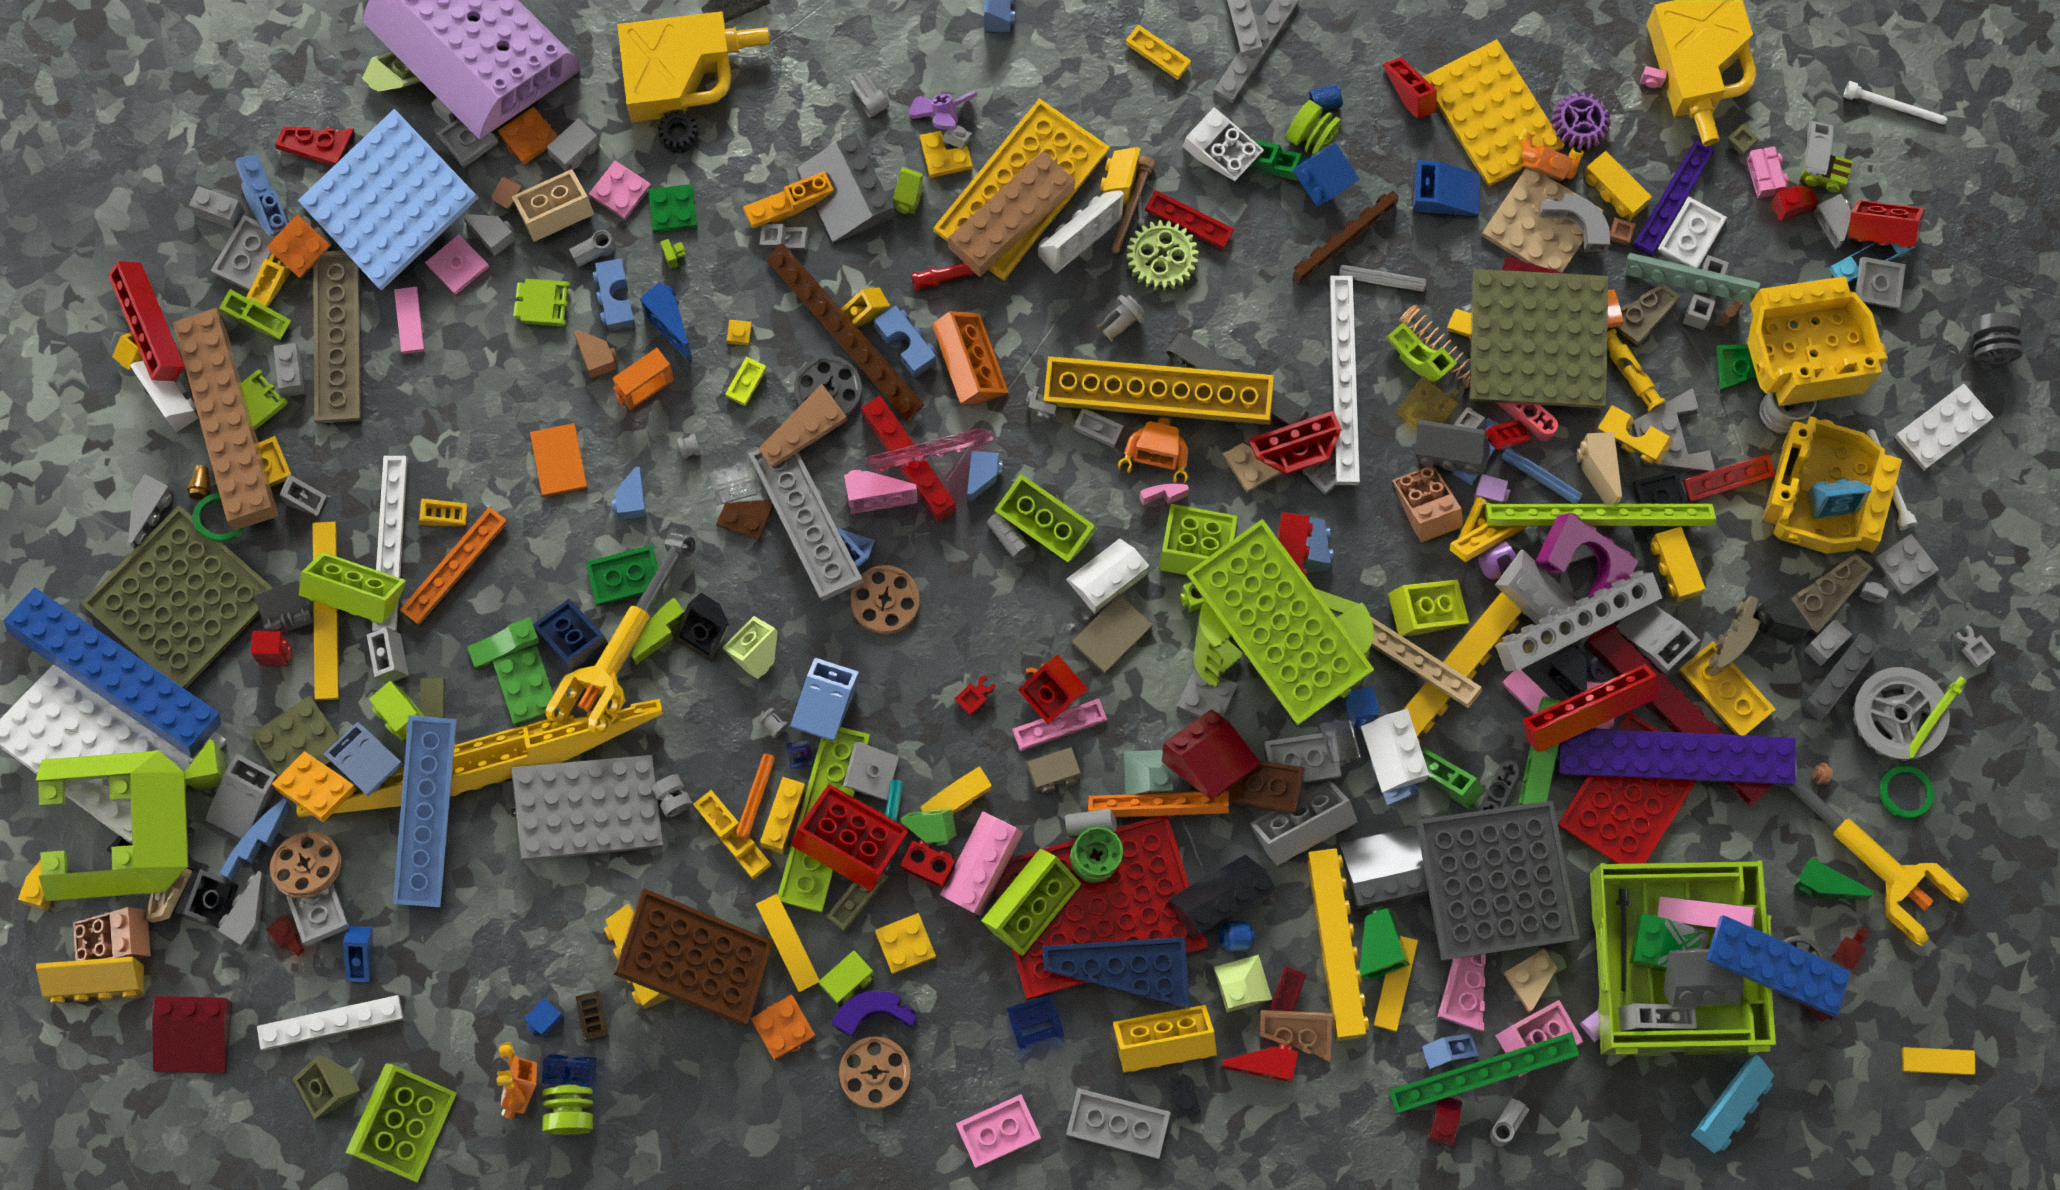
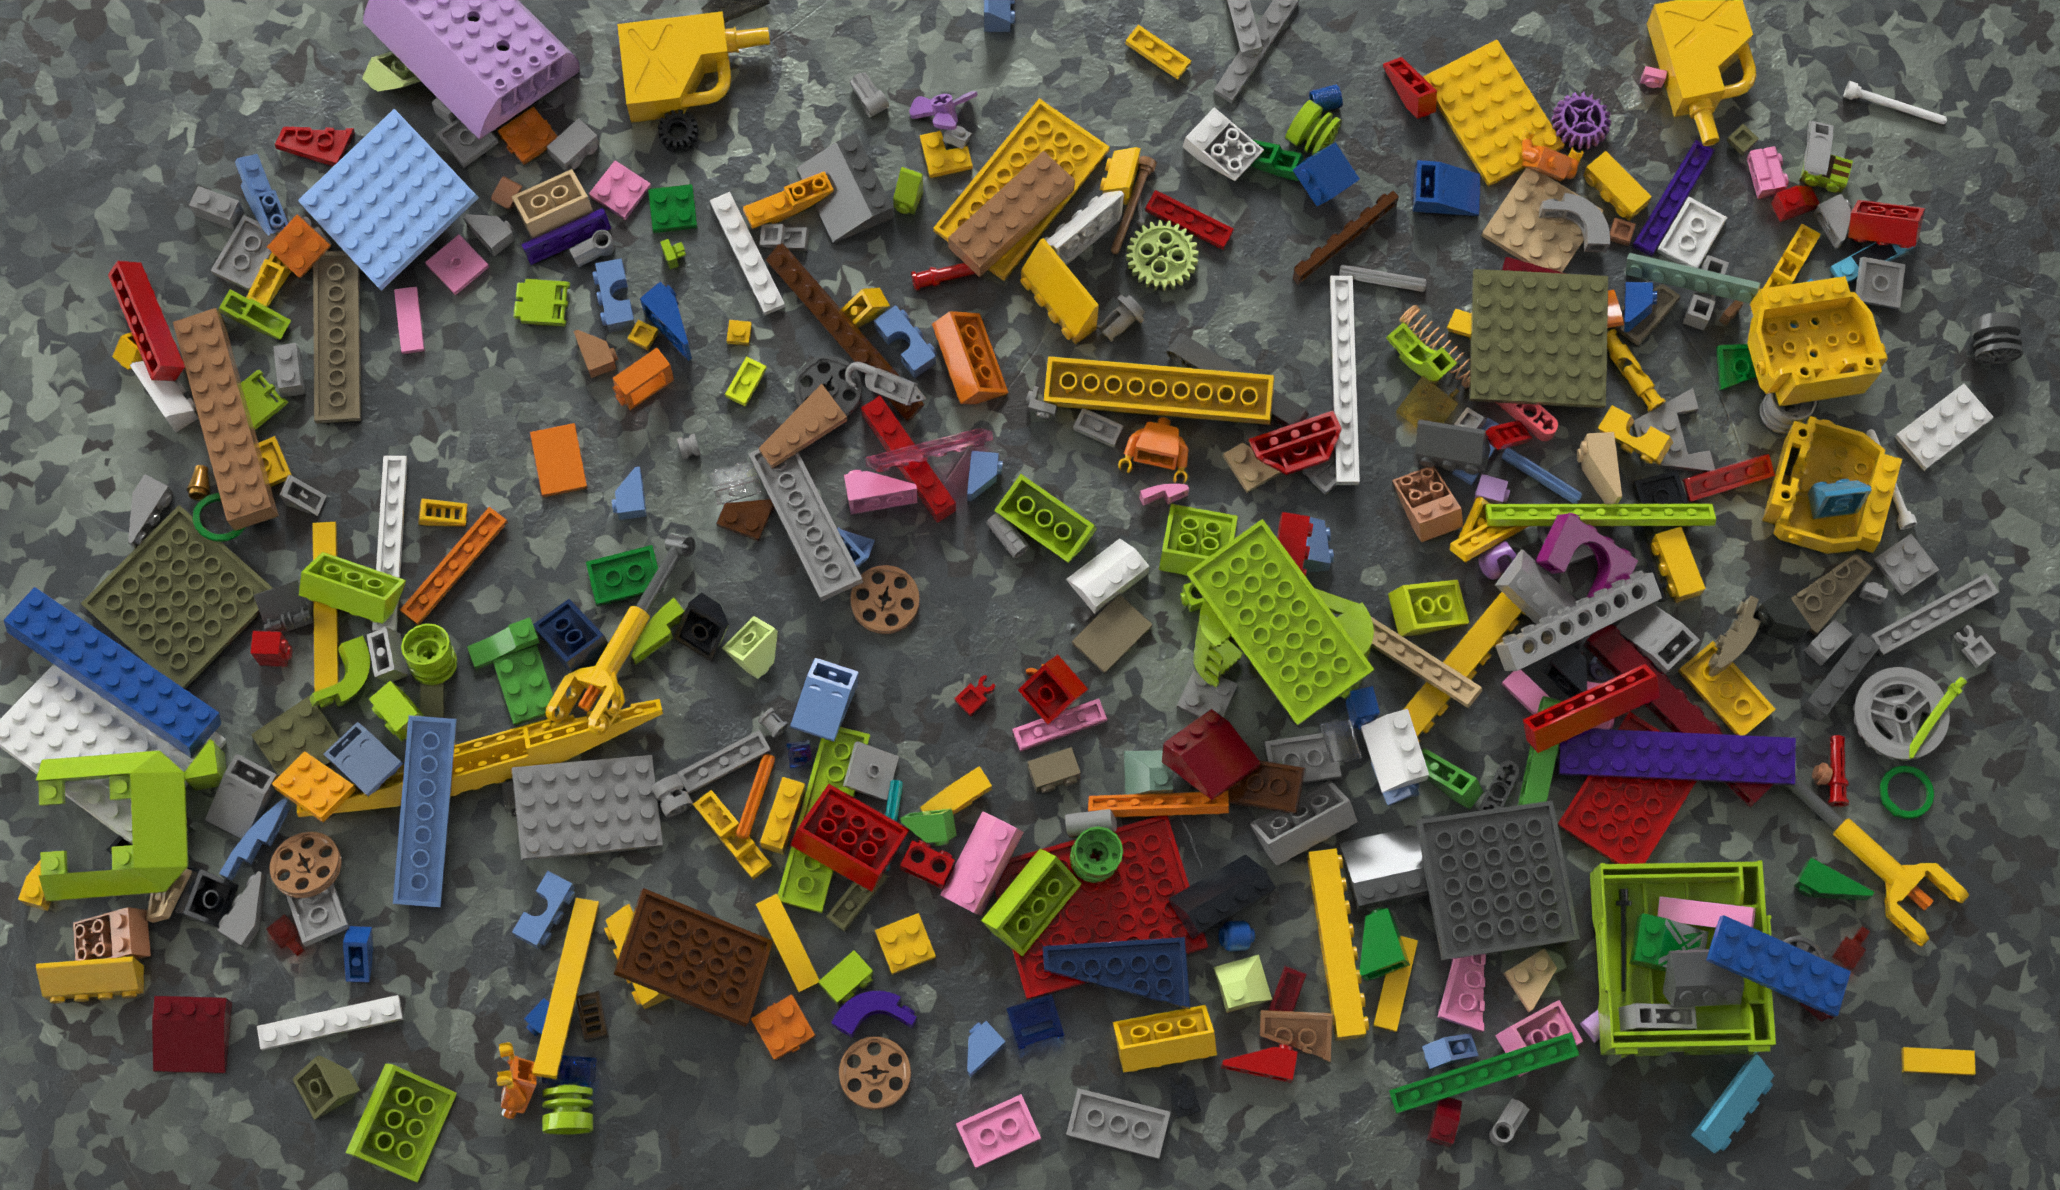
none -> lime arch [309,636,370,707]
none -> lime wheel [401,623,458,685]
none -> medium blue arch [512,871,575,950]
none -> dark purple plate [521,208,612,265]
none -> yellow tile [532,898,599,1079]
none -> yellow plate [627,320,658,351]
none -> light grey plate [677,730,771,794]
none -> white plate [710,192,785,316]
none -> light grey plate [845,362,926,405]
none -> medium blue slope [967,1021,1006,1077]
none -> yellow slope [1020,238,1099,345]
none -> blue slope [1624,282,1657,332]
none -> yellow slope [1763,224,1821,288]
none -> red pin [1828,735,1849,807]
none -> light grey plate [1869,573,1999,657]

